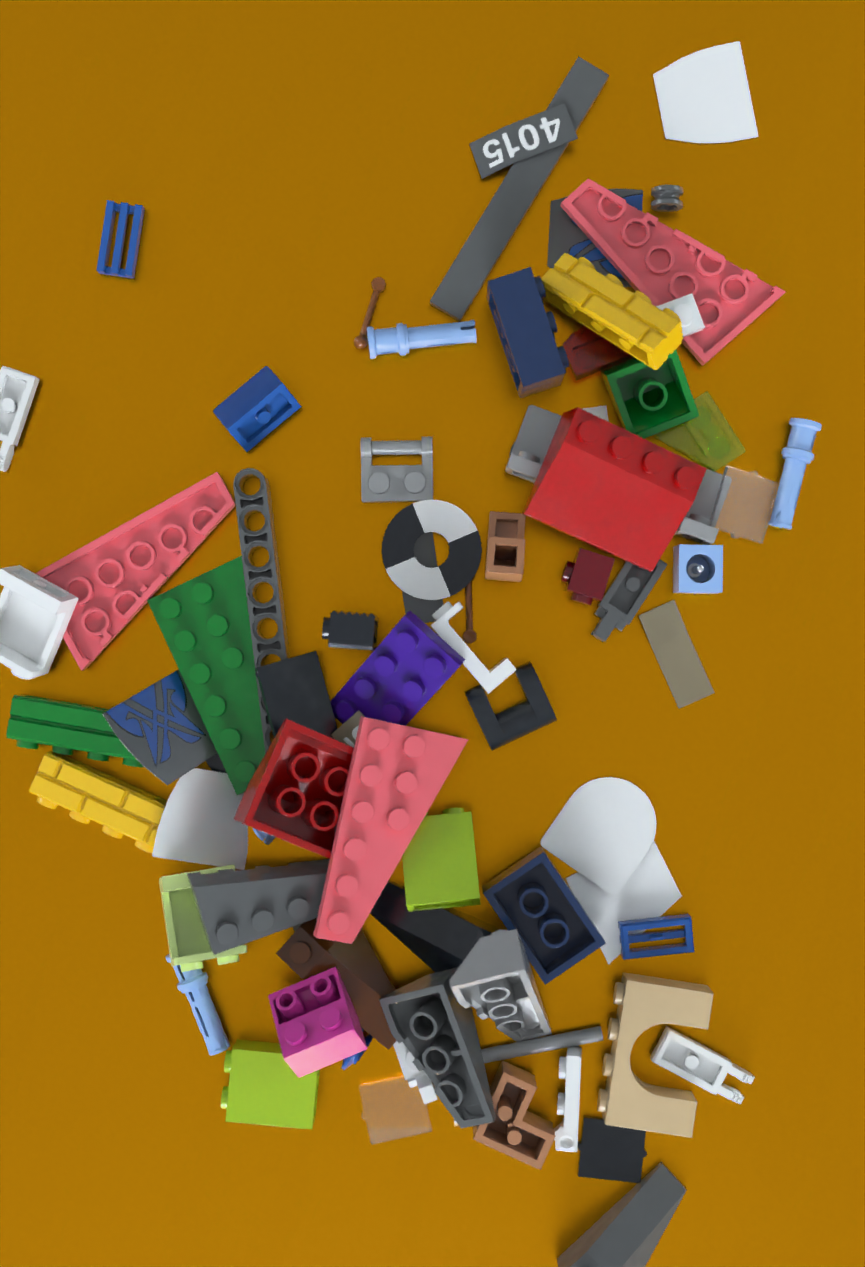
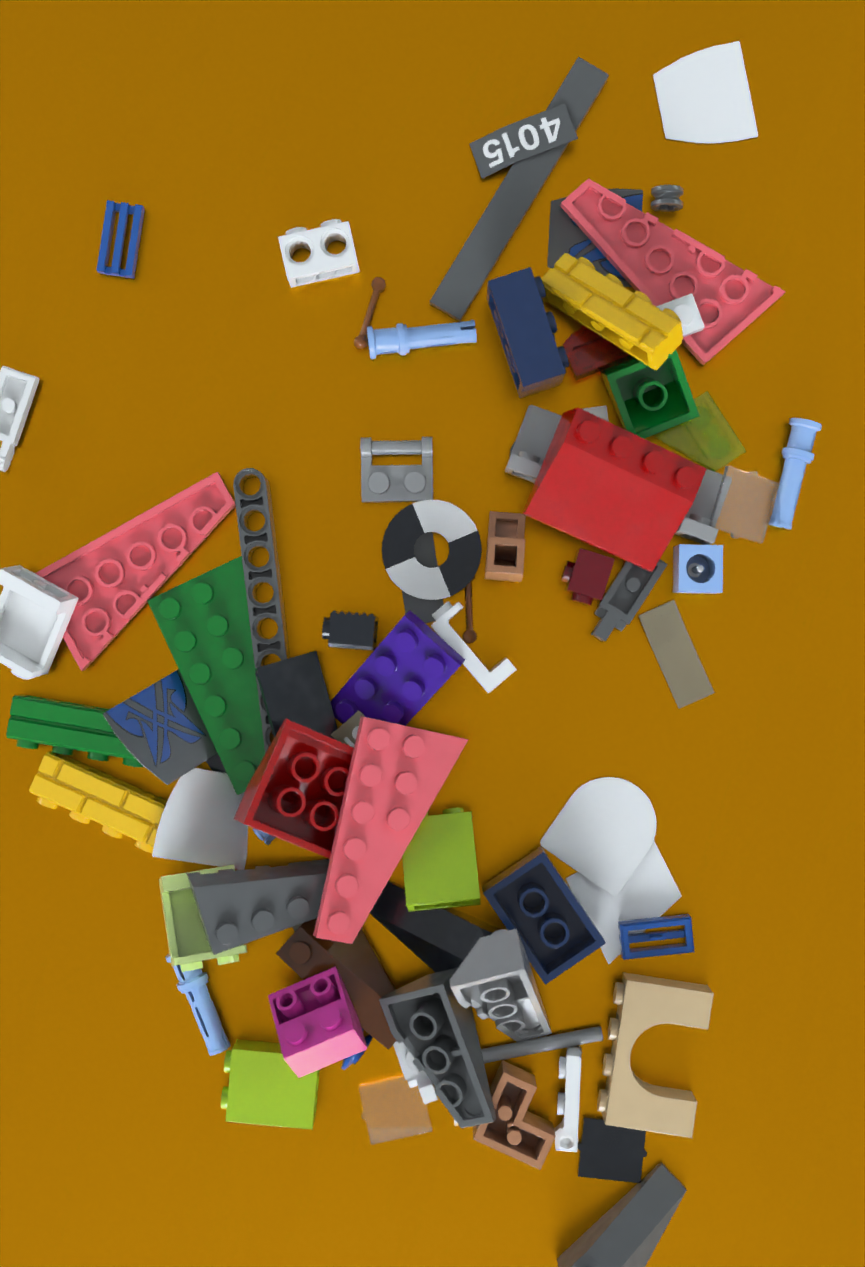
blue panel [213,366,301,452] -> none
black connector [464,661,557,751] -> none
white hinge [650,1026,755,1104] -> none
none -> white brick [278,219,360,288]

